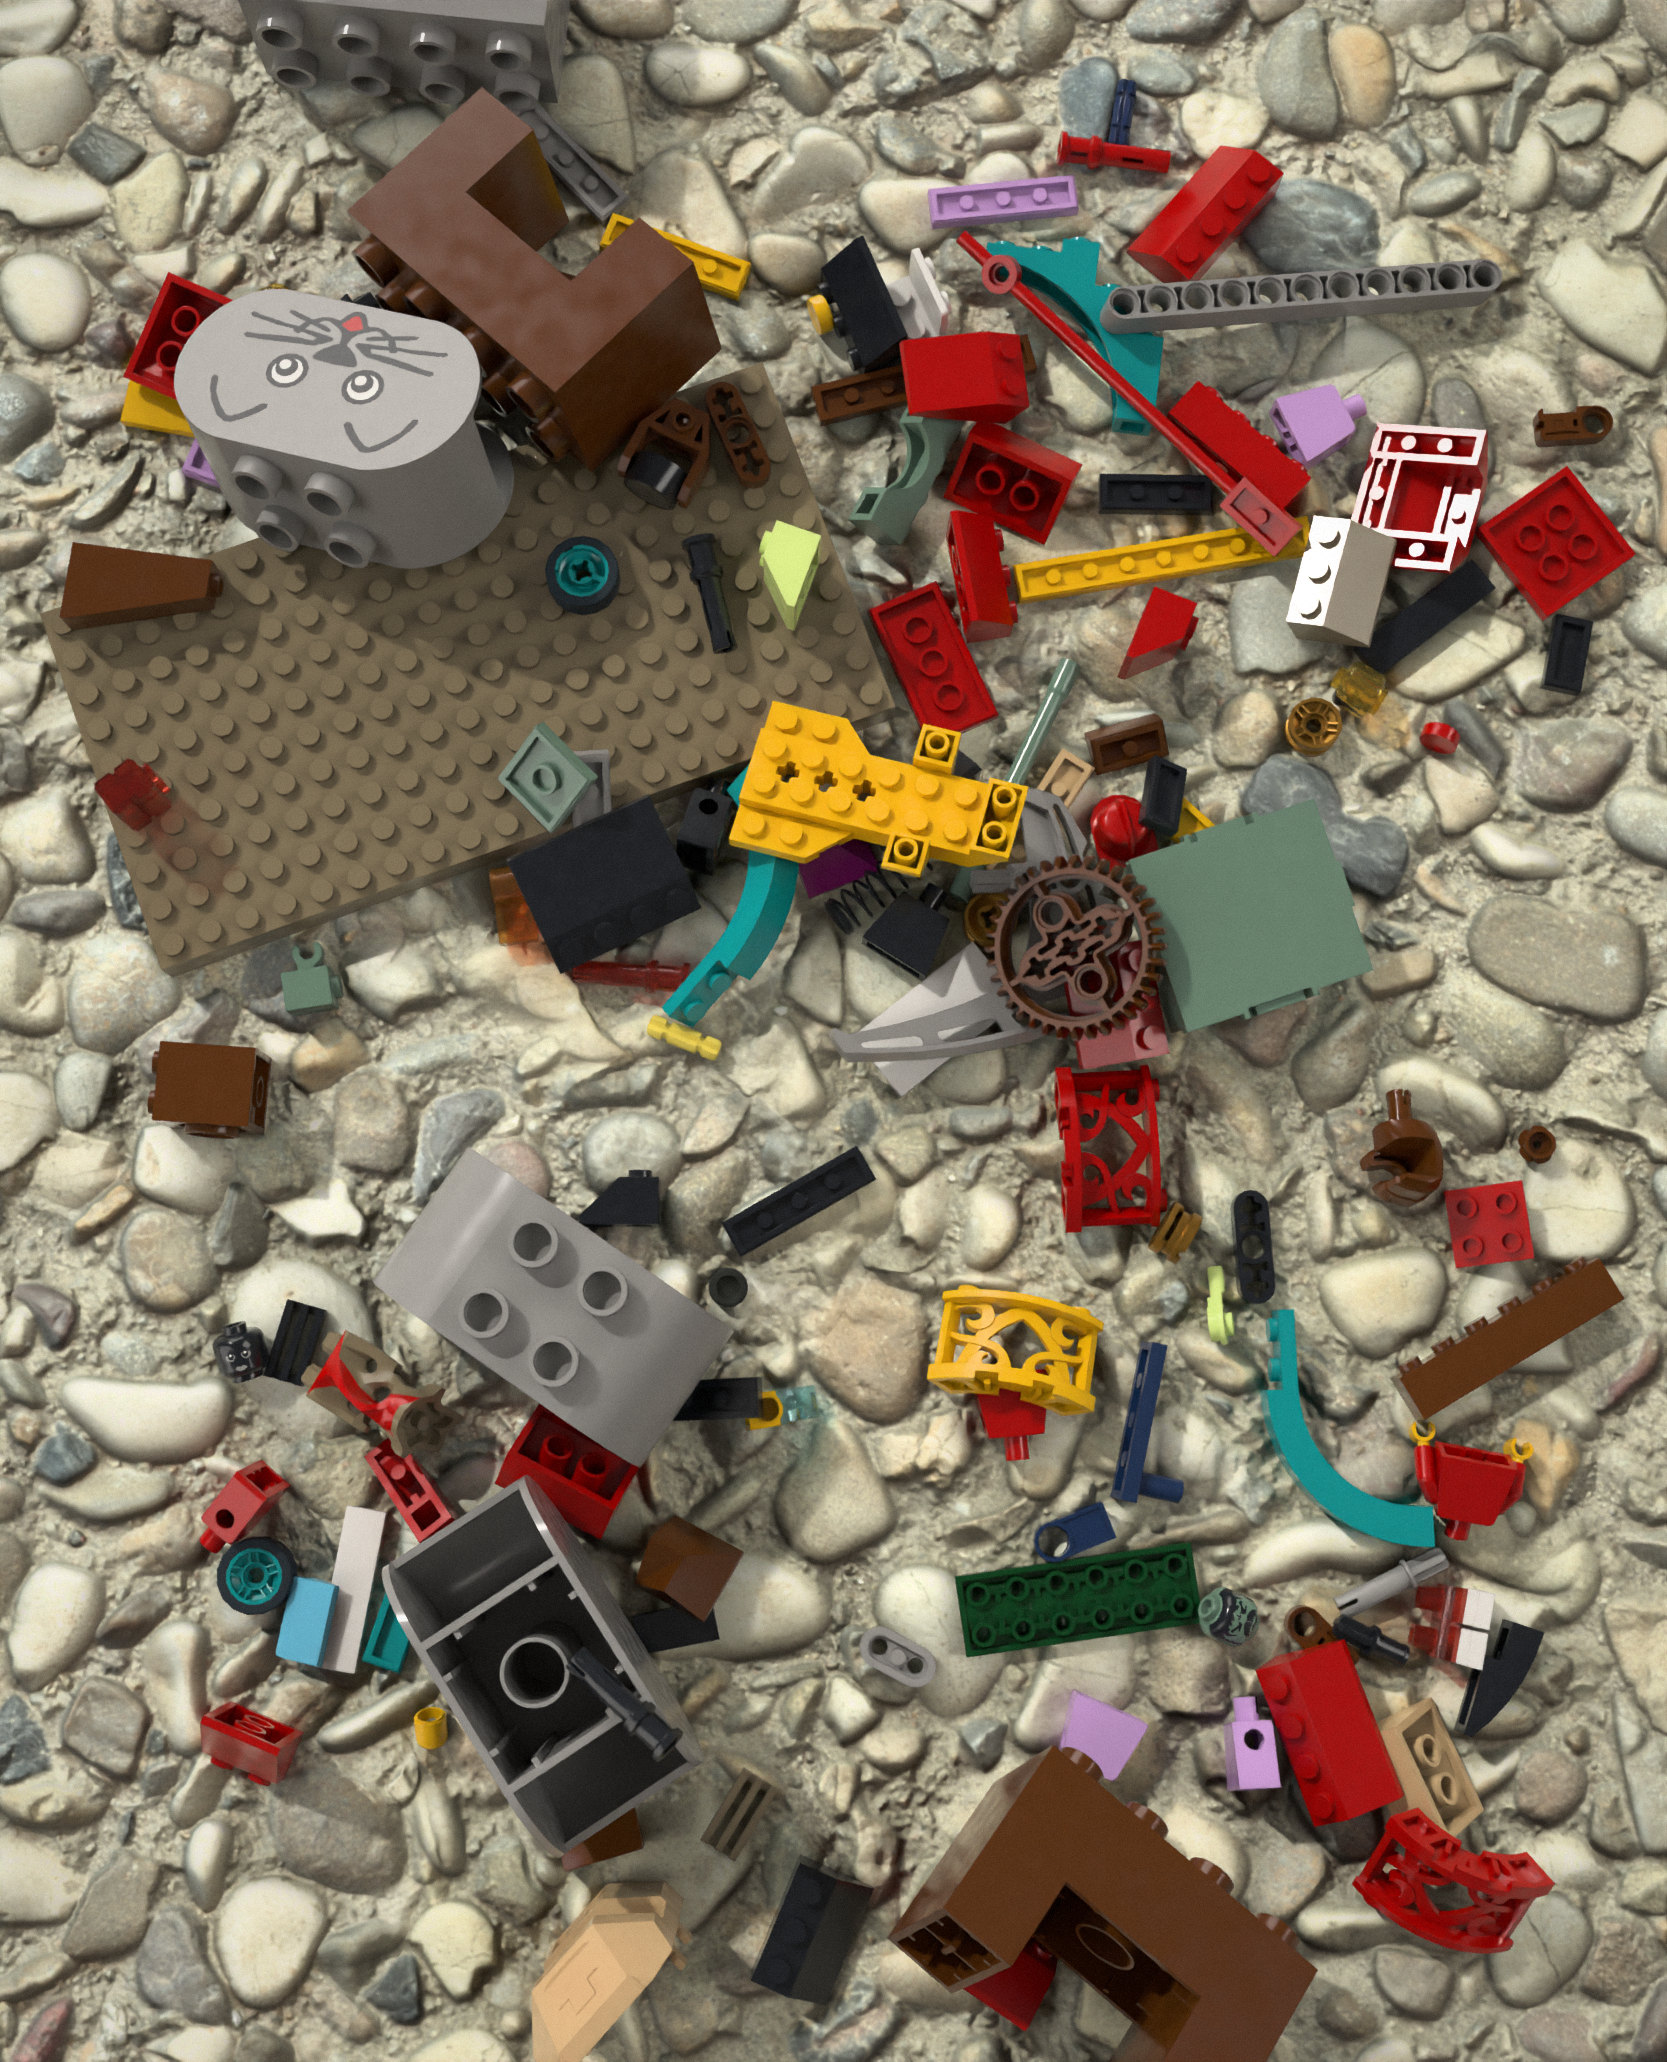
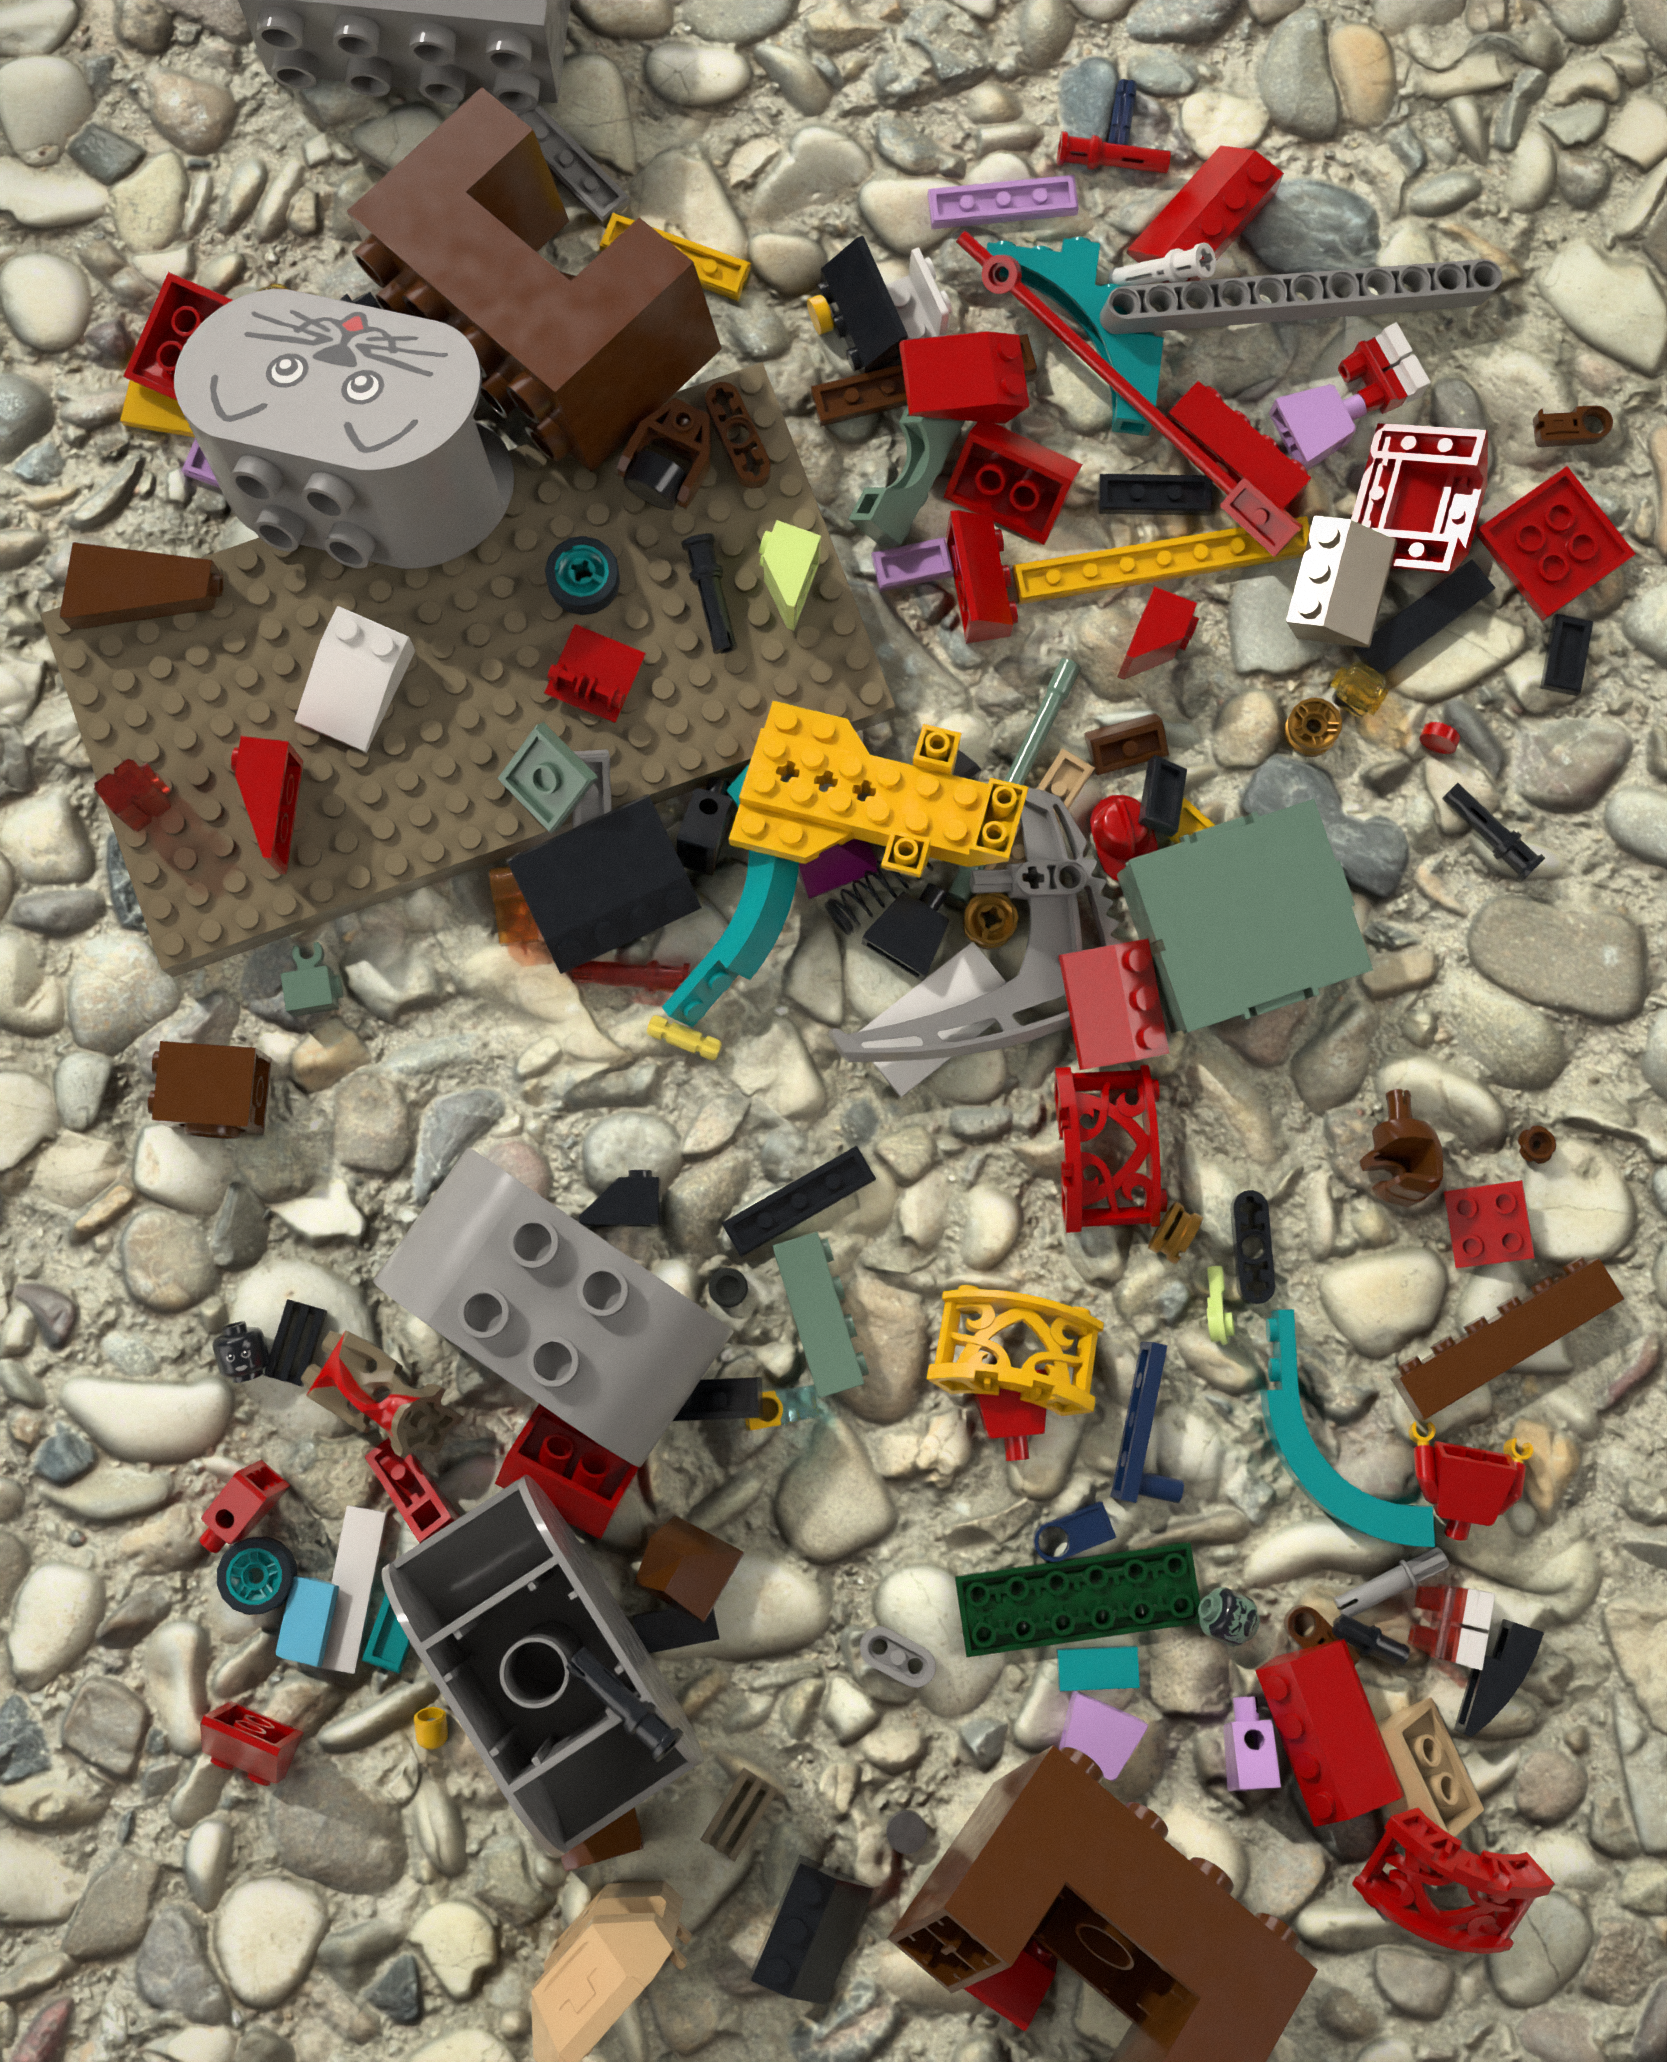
red tile [867,581,999,734] -> none
reddish brown gear [984,854,1169,1041] -> none
none -> red slope [231,736,303,875]
none -> white slope [294,606,416,753]
none -> red hinge [544,624,646,723]
none -> sand green brick [772,1232,869,1398]
none -> lavender tile [871,537,954,592]
none -> flat silver tile [886,1810,927,1854]
none -> teal tile [1056,1646,1140,1691]
none -> white pin [1108,242,1216,287]
none -> hips [1338,322,1431,414]
none -> black pin [1442,783,1545,882]

